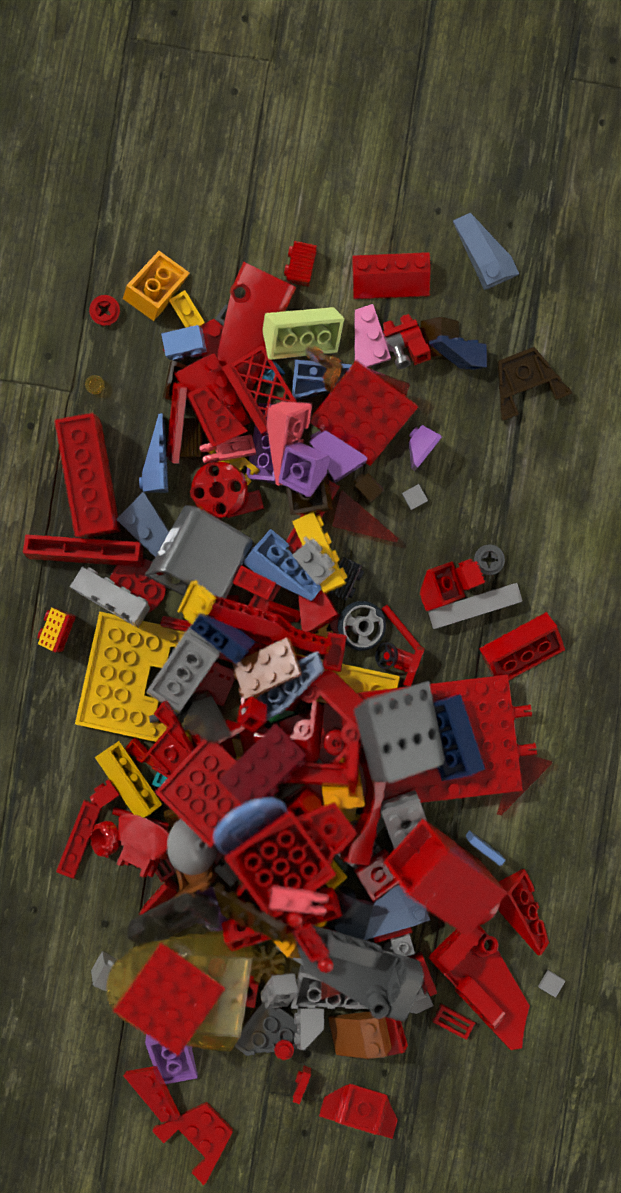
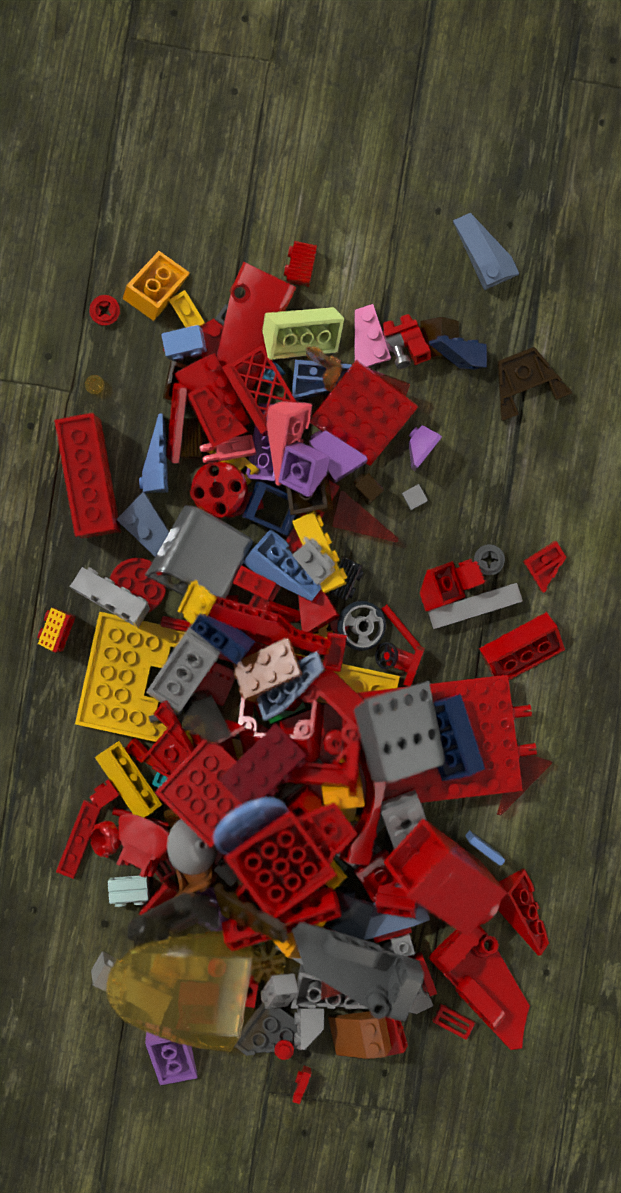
red brick [23,534,144,567] -> none
red plate [113,942,226,1056] -> none
red wing [123,1066,180,1122] -> none
red wing [152,1102,233,1185] -> none
red brick [238,696,267,732] -> none
coral hinge [270,886,328,914] -> none
red plate [287,911,333,973] -> none
slope [294,700,313,718] -> none
red piece [319,1083,397,1139] -> none
red slope [352,252,430,299] -> none
light grey tile [538,970,565,998] -> none
none -> light aqua brick [108,876,150,907]
none -> dark blue window [242,481,296,535]
none -> red brick [375,883,418,918]
none -> red wing [523,541,566,593]

